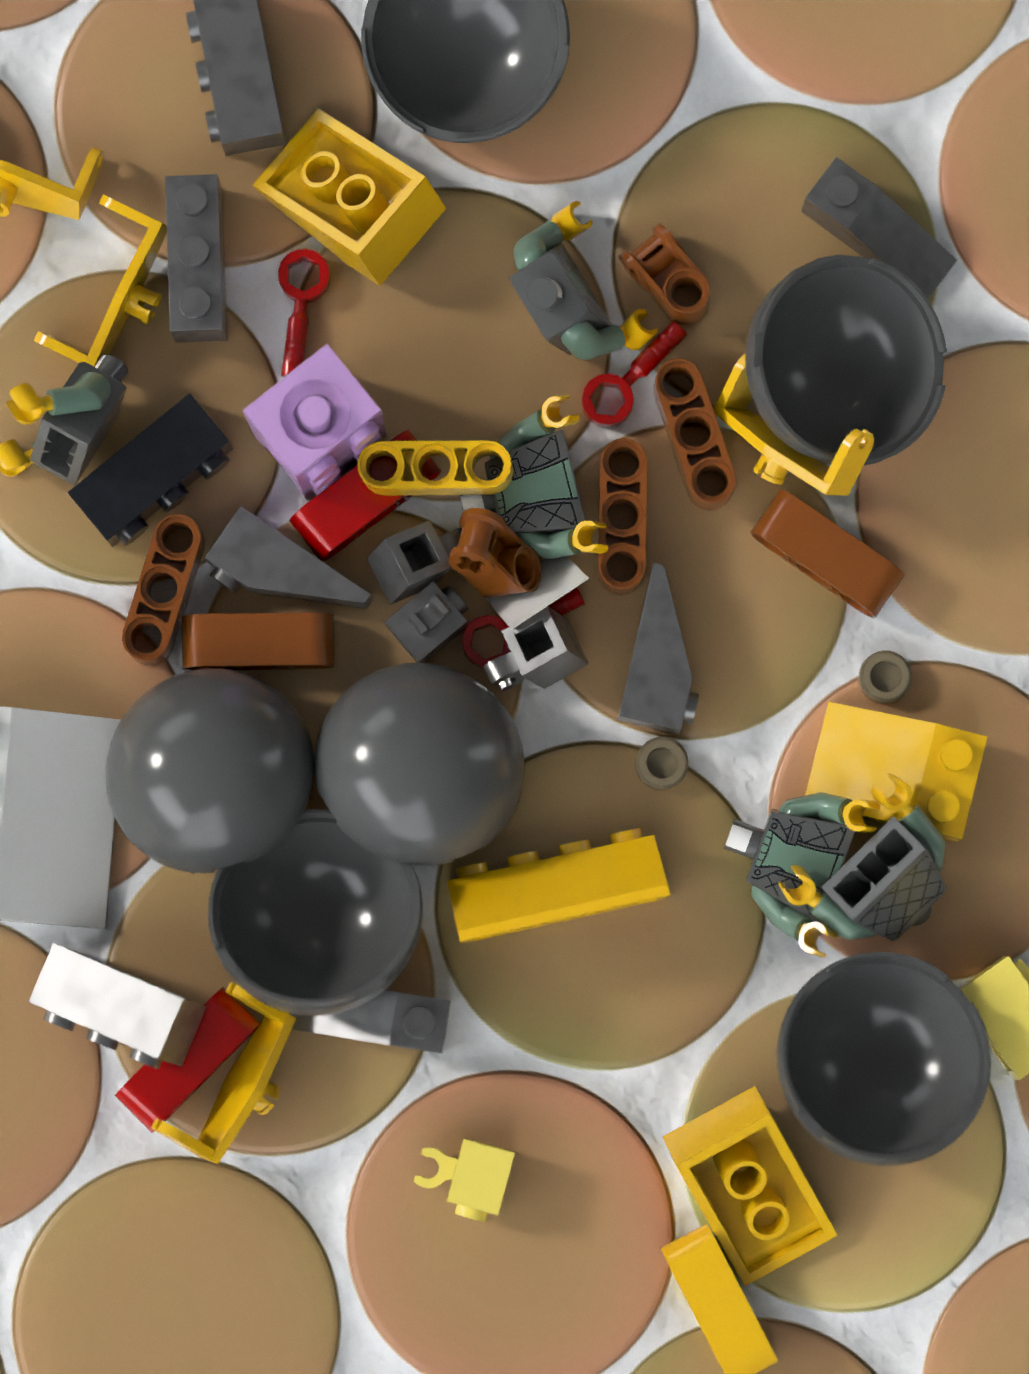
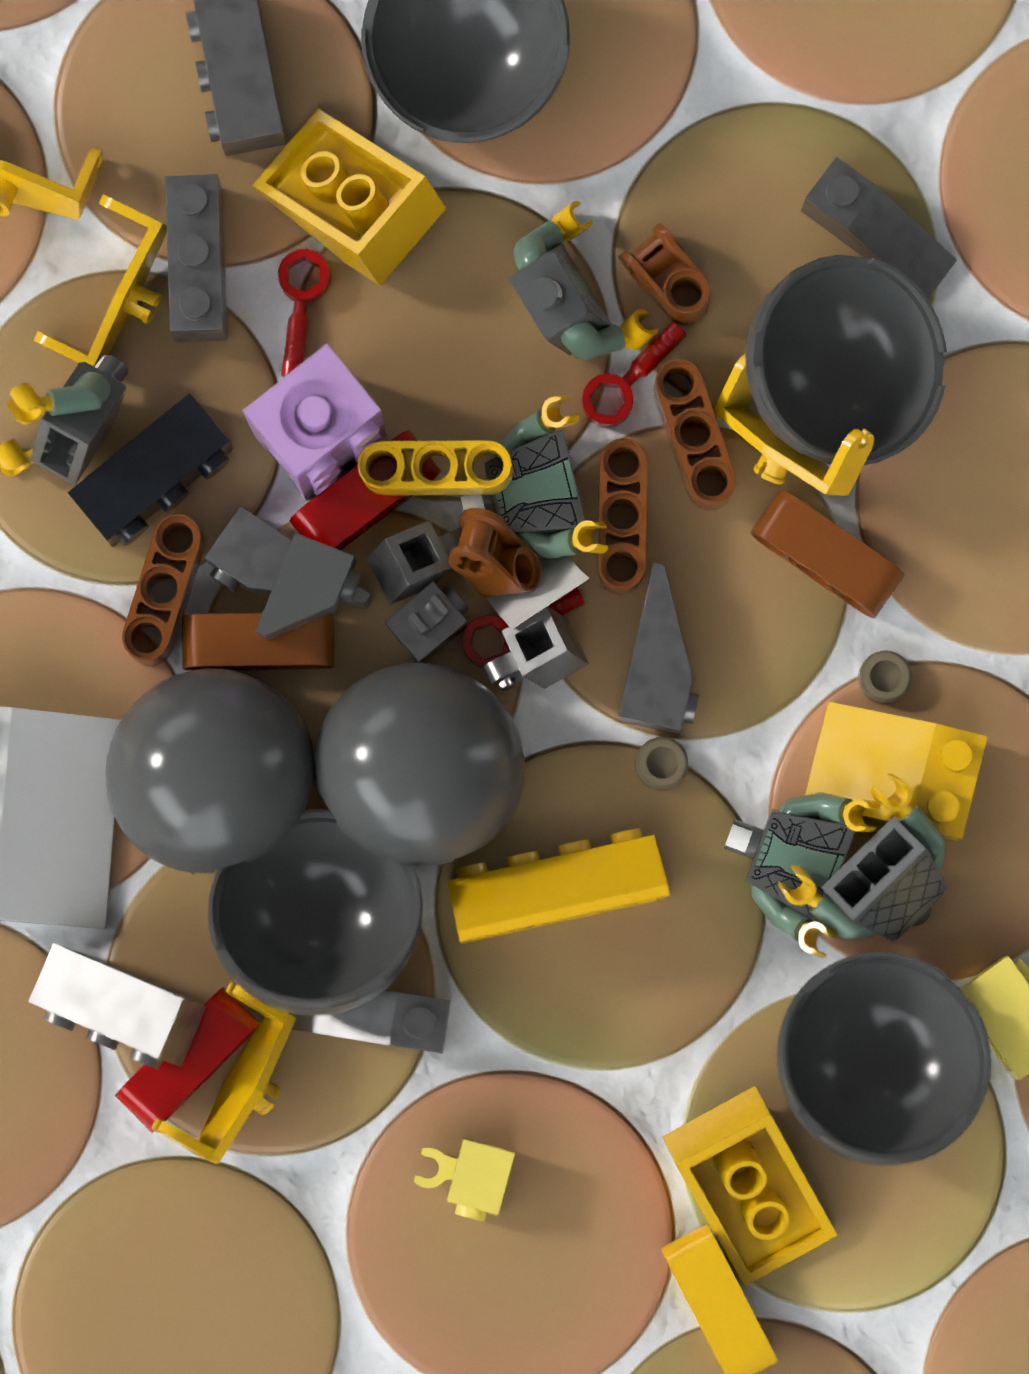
none -> dark grey slope [255,533,362,641]

